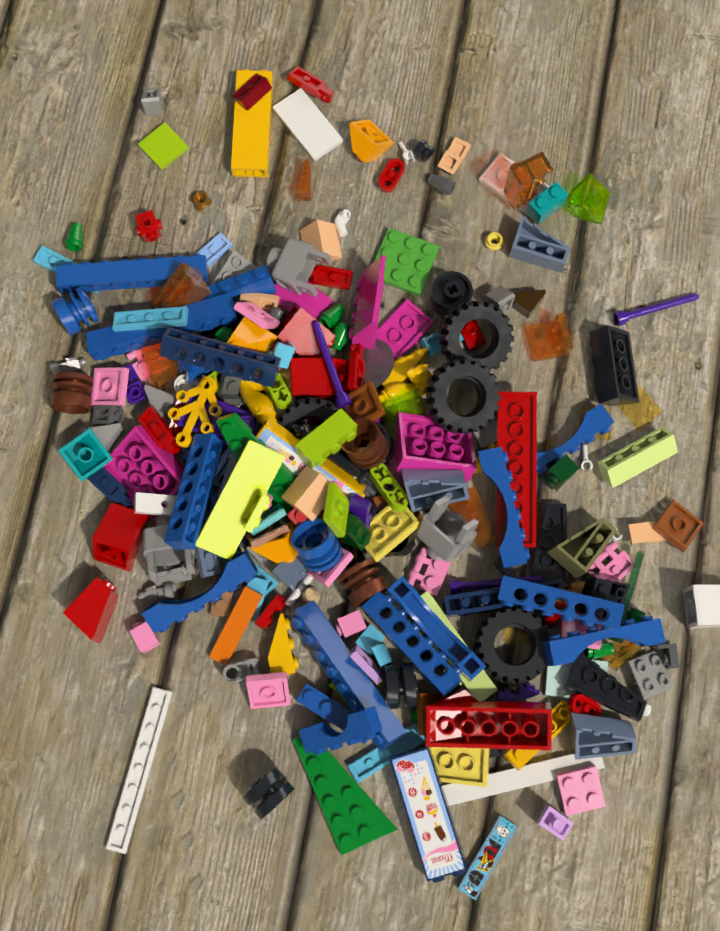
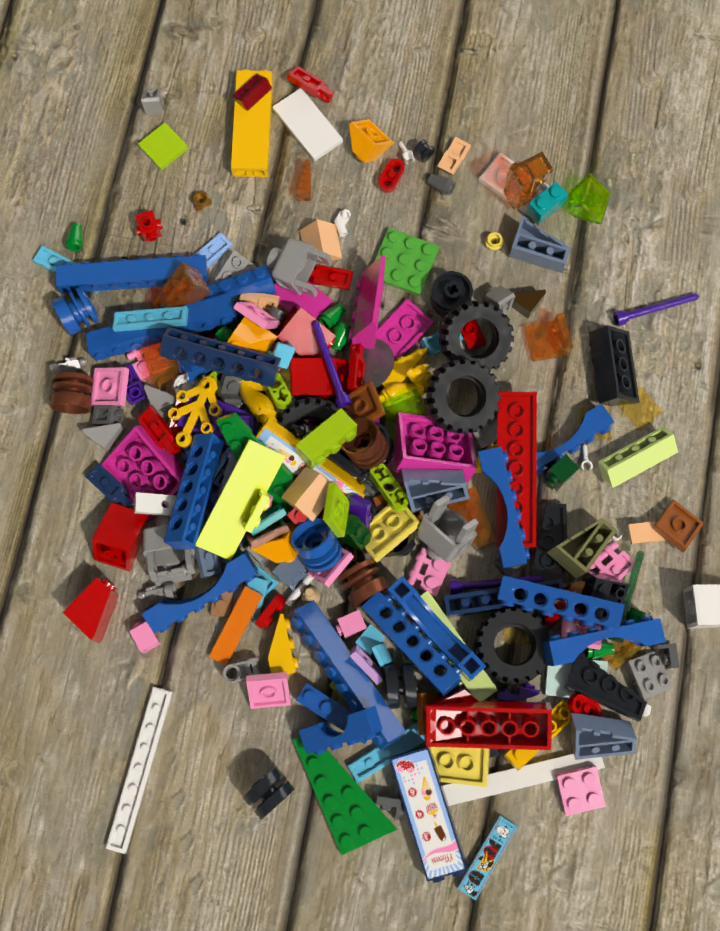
teal slope [58,428,113,482] -> none
lavender slope [535,805,574,841] -> none
none -> dark grey bracket [376,795,405,821]

